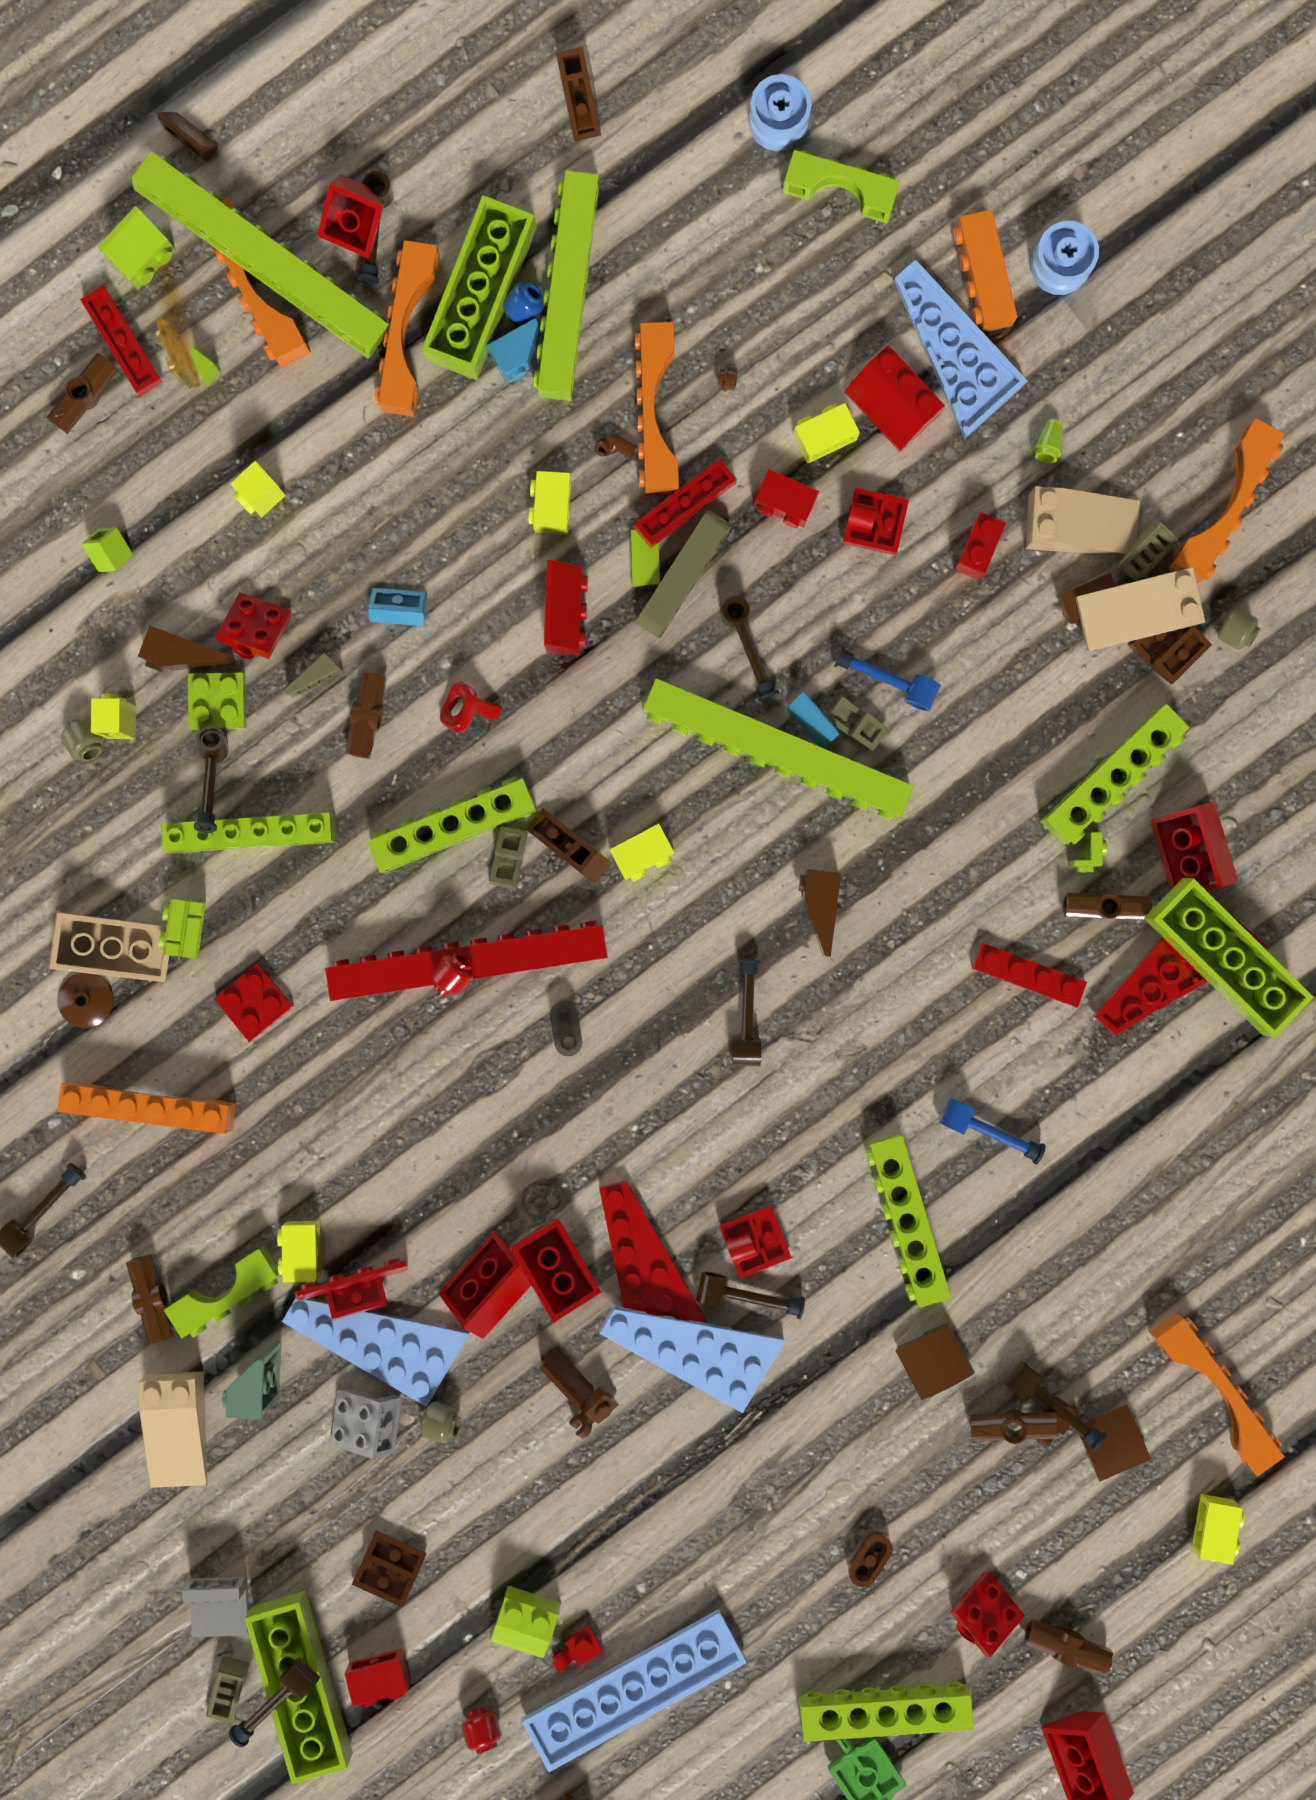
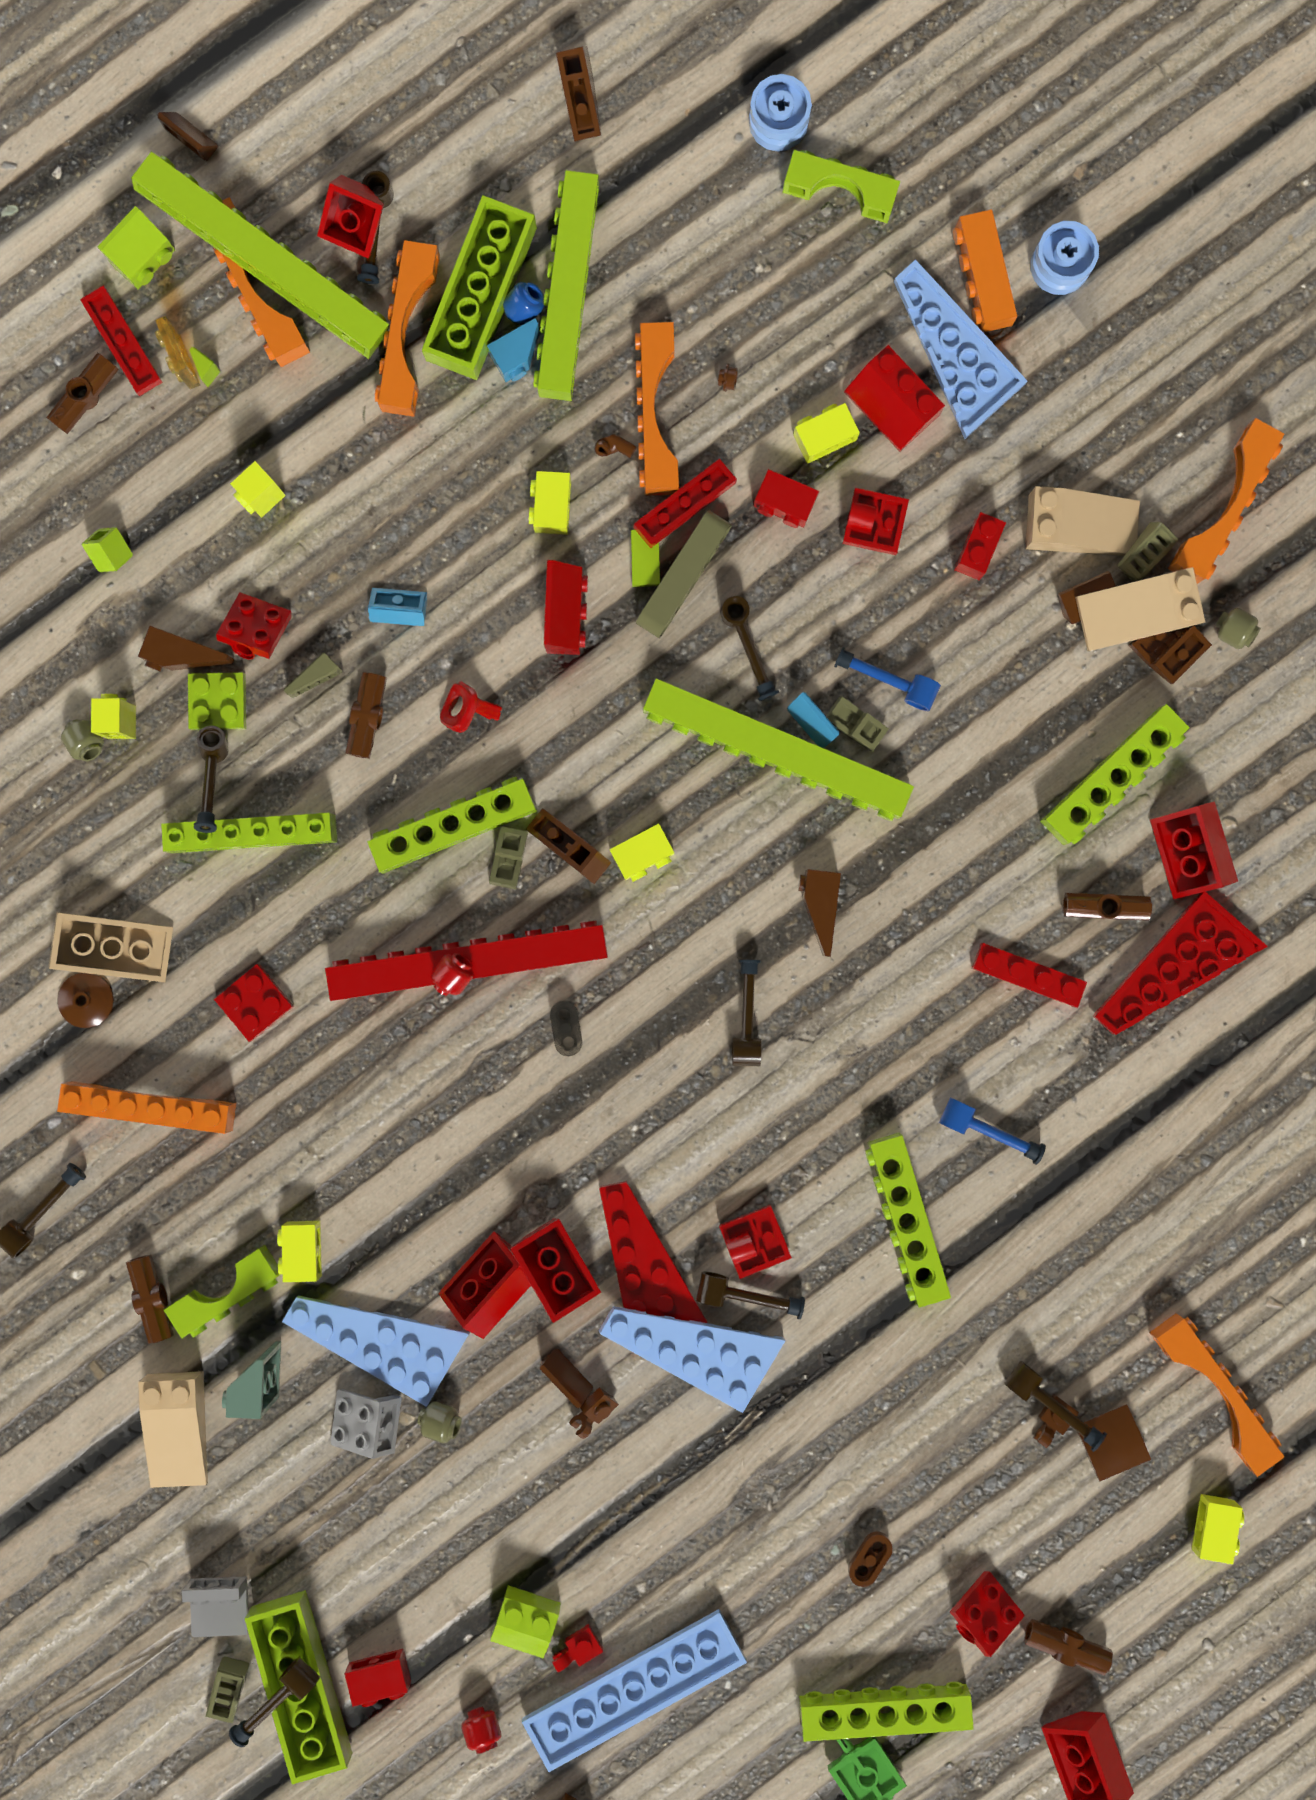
lime brick [158,899,206,959] -> none
red bracket [295,1258,409,1321] -> none
reddish brown slope [352,1530,427,1608] -> none
reddish brown slope [895,1323,975,1400] -> none
reddish brown piece [970,1409,1059,1444] -> none
lime cone [1034,419,1063,464] -> none
lime bracket [1069,832,1107,873] -> none
lime brick [1144,878,1314,1038] -> none

